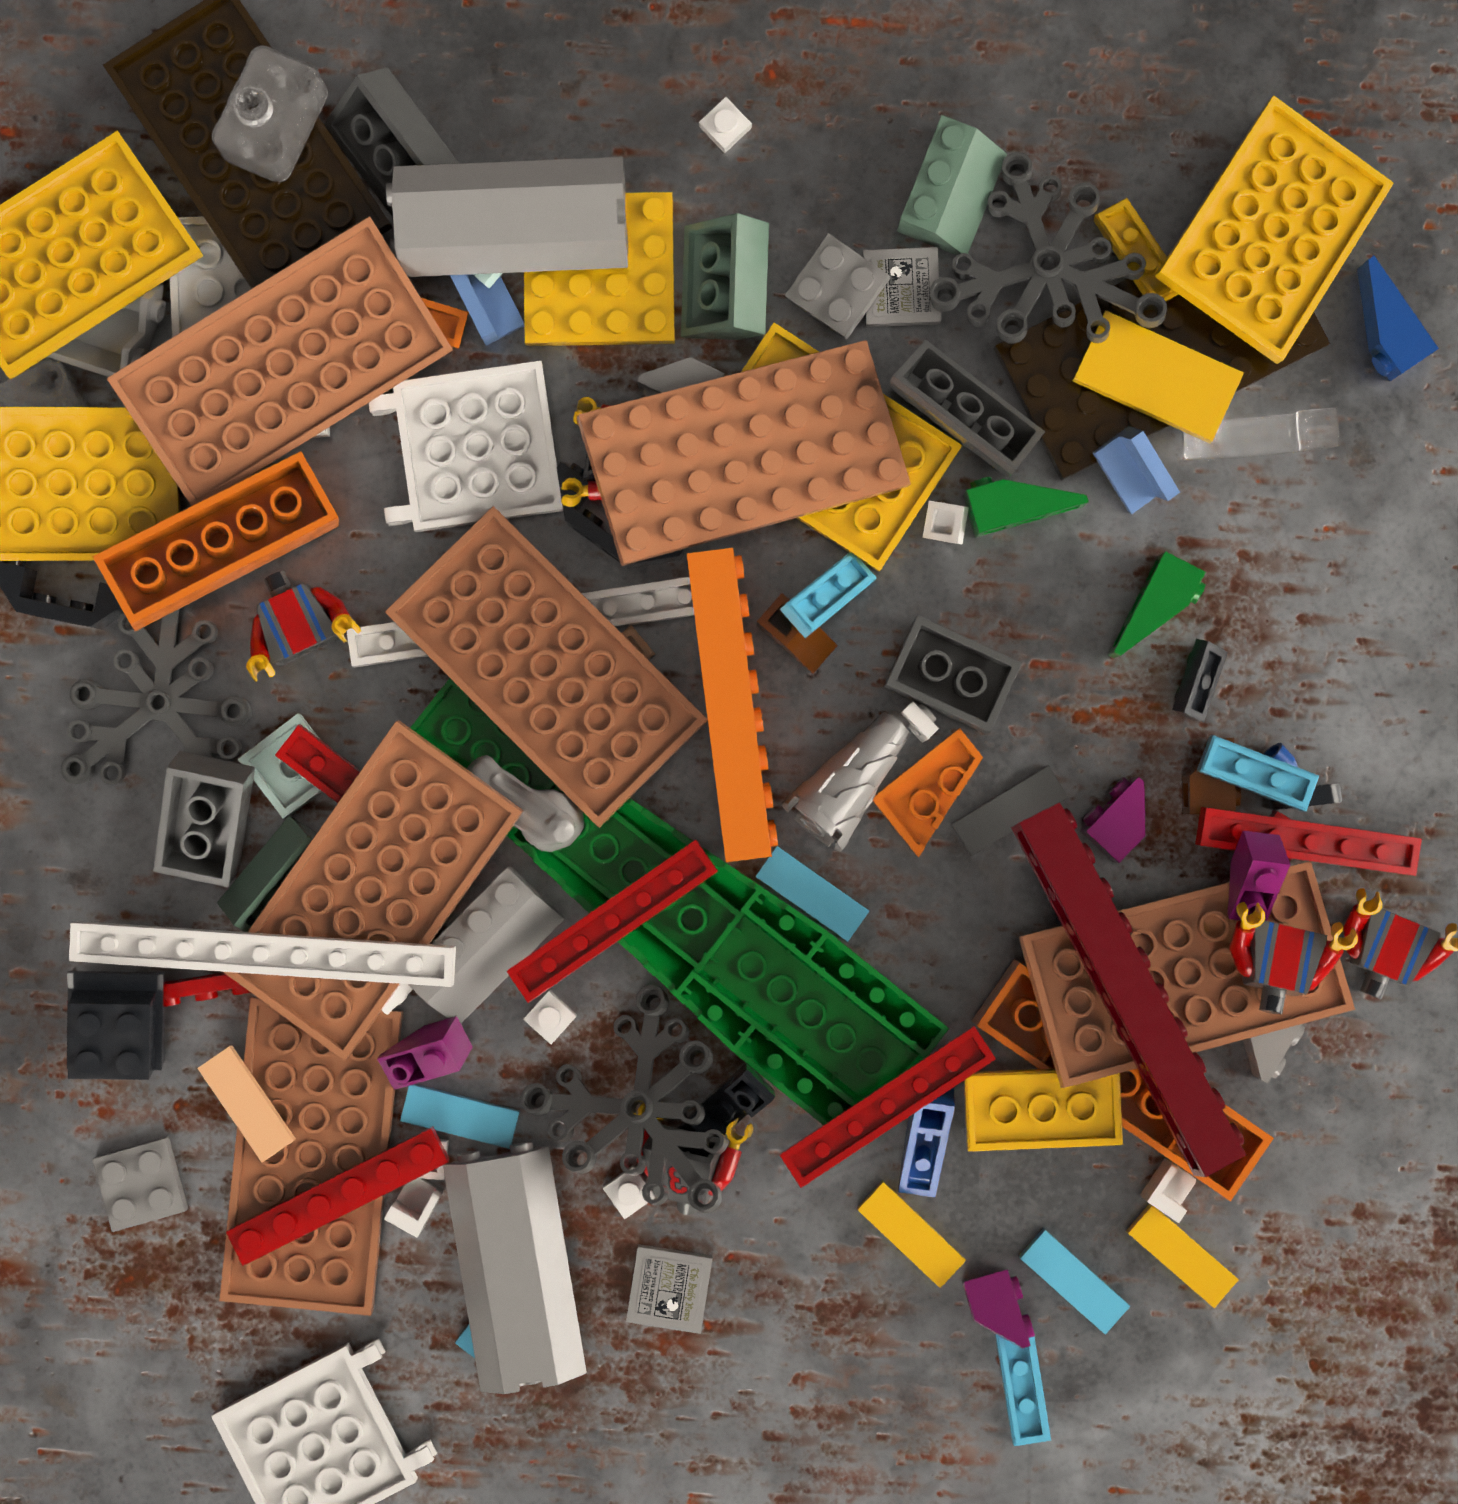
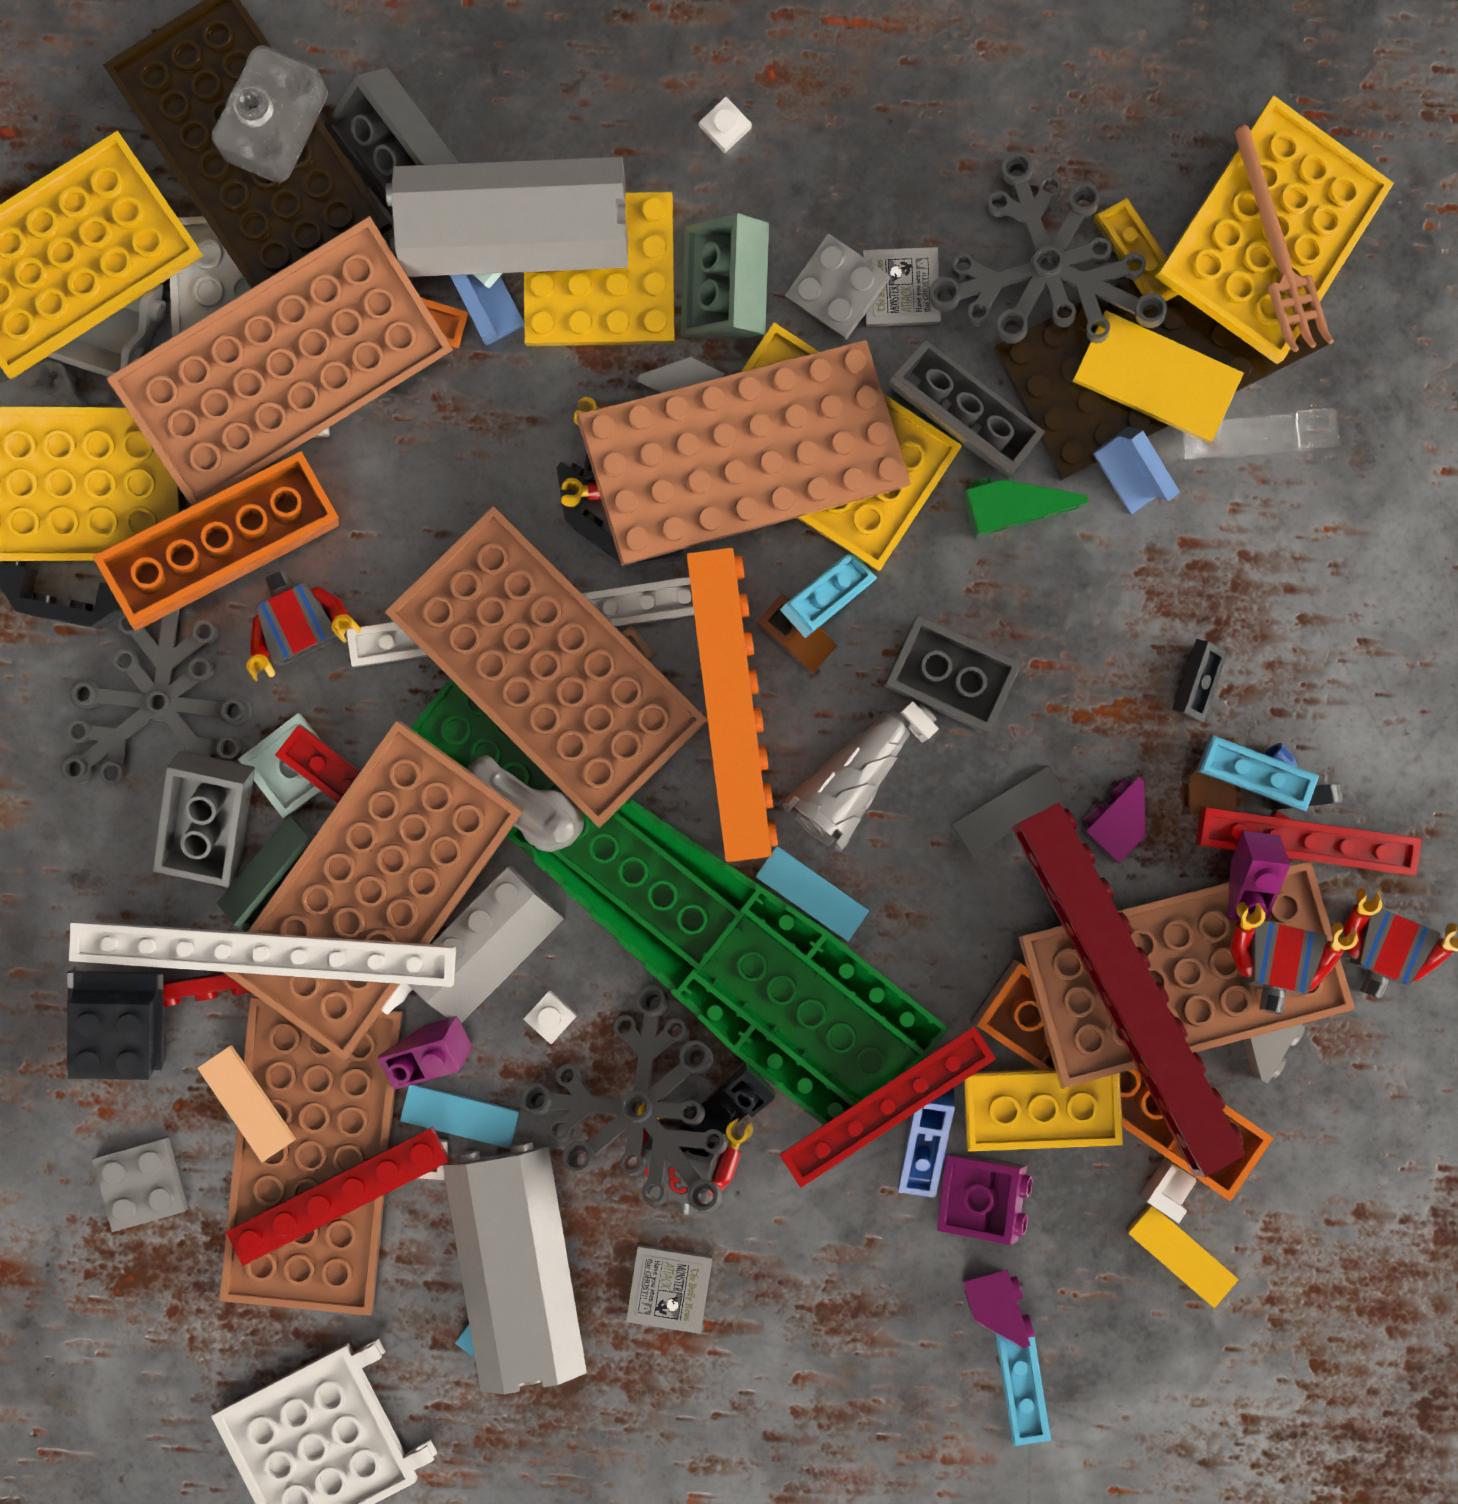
white plate [368,361,563,532] -> none
white panel [384,1178,444,1237] -> none
red plate [506,840,718,1003] -> none
white plate [603,1164,656,1219] -> none
yellow tile [857,1180,966,1288] -> none
orange wing [873,728,983,858] -> none
sand green slope [897,115,1007,255] -> none
white plate [922,500,969,544] -> none
medium azure tile [1019,1228,1130,1335] -> none
green slope [1107,551,1206,658] -> none
blue slope [1357,256,1439,381] -> none
none -> magenta plate [937,1154,1033,1245]
none -> nougat piece [1234,124,1333,352]

